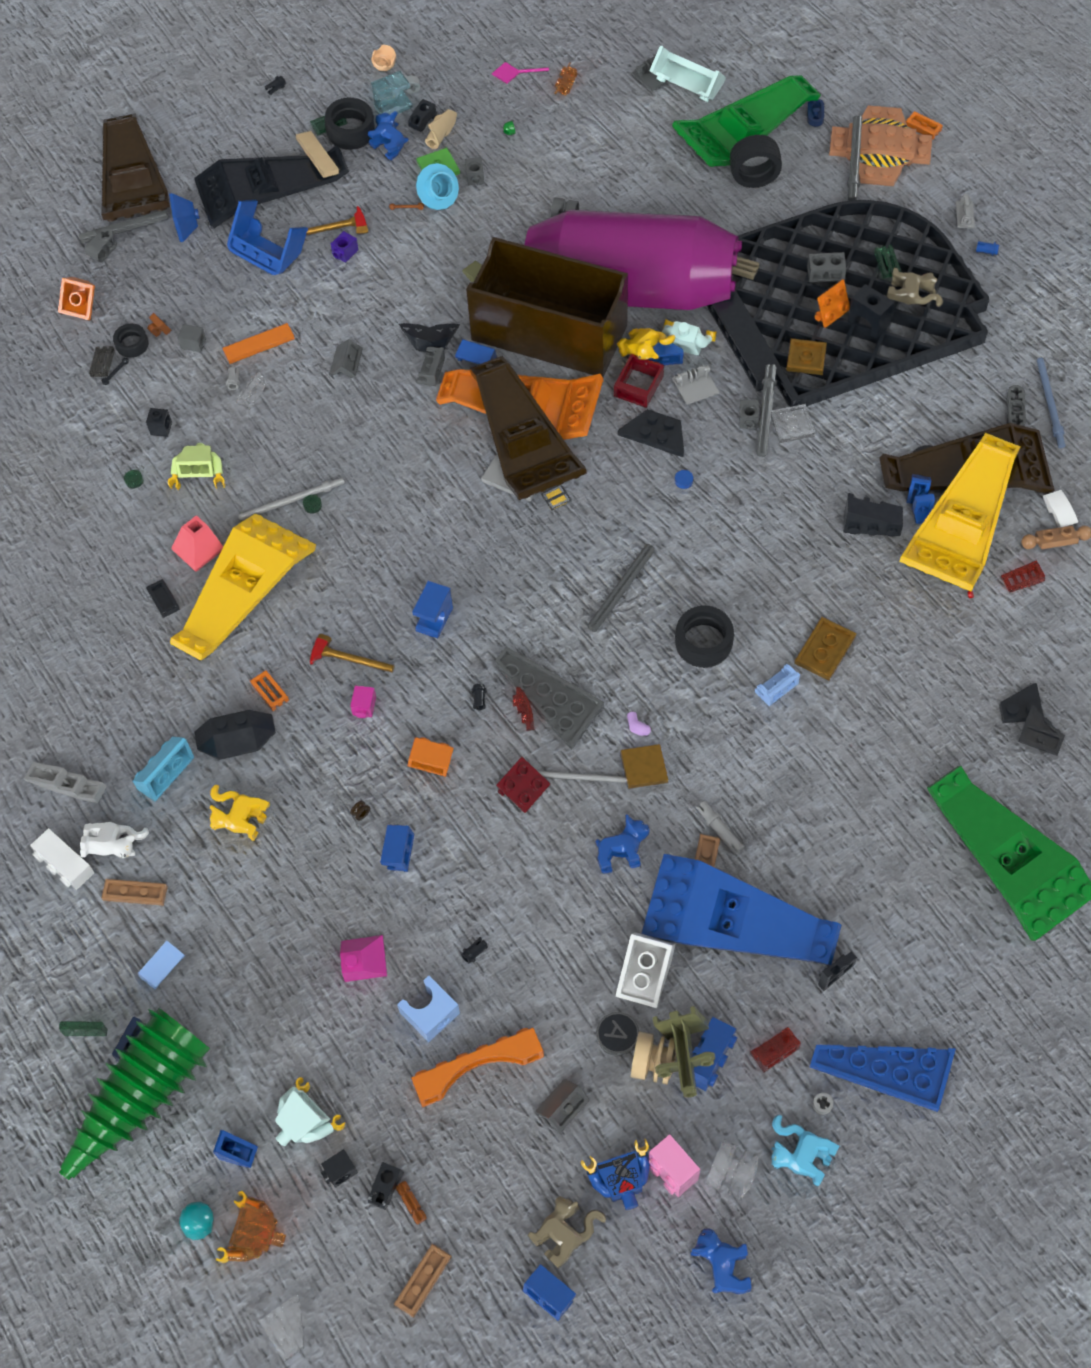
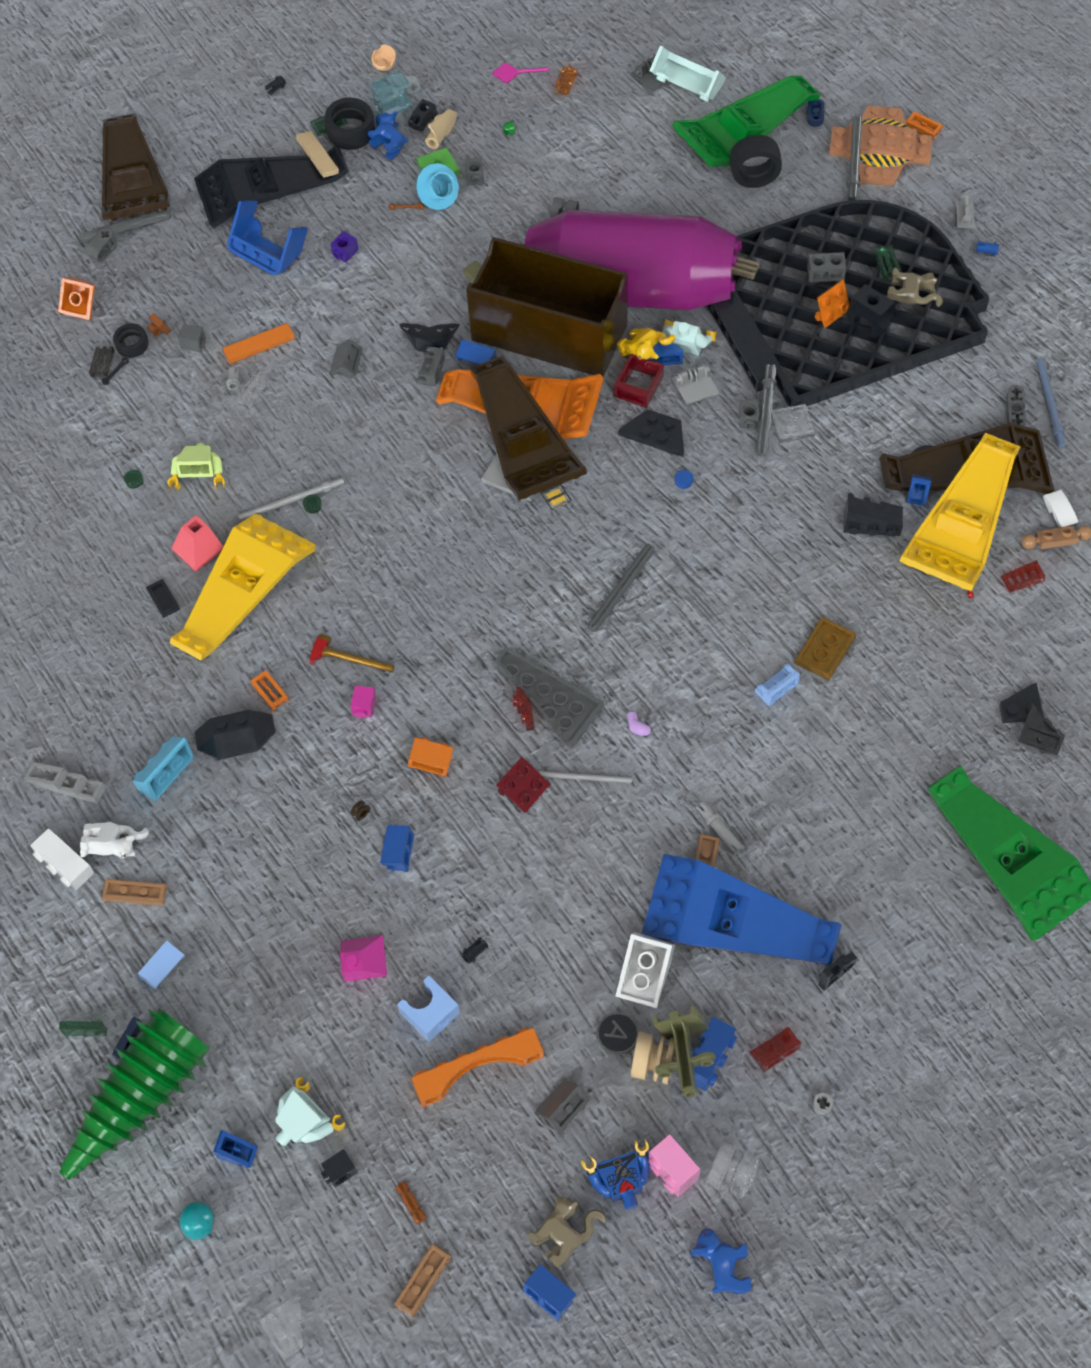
black brick [146,408,172,437] -> none
blue slope [169,193,200,242] -> none
yellow animal [210,784,270,841] -> none
clear orange torso [216,1191,286,1263] -> none
pearl gold piece [306,206,369,235] -> none
black leg [368,1162,404,1210] -> none
blue piece [412,581,453,639] -> none
black pin [471,684,487,710] -> none
blue animal [595,814,650,874] -> none
pearl gold tile [620,744,668,789] -> none
black tyre [675,605,734,668] -> none
medium azure animal [771,1115,839,1187] -> none
pearl gold tile [786,339,827,375] -> none
blue wing [809,1045,956,1112] -> none
blue bracket [912,494,935,524] -> none

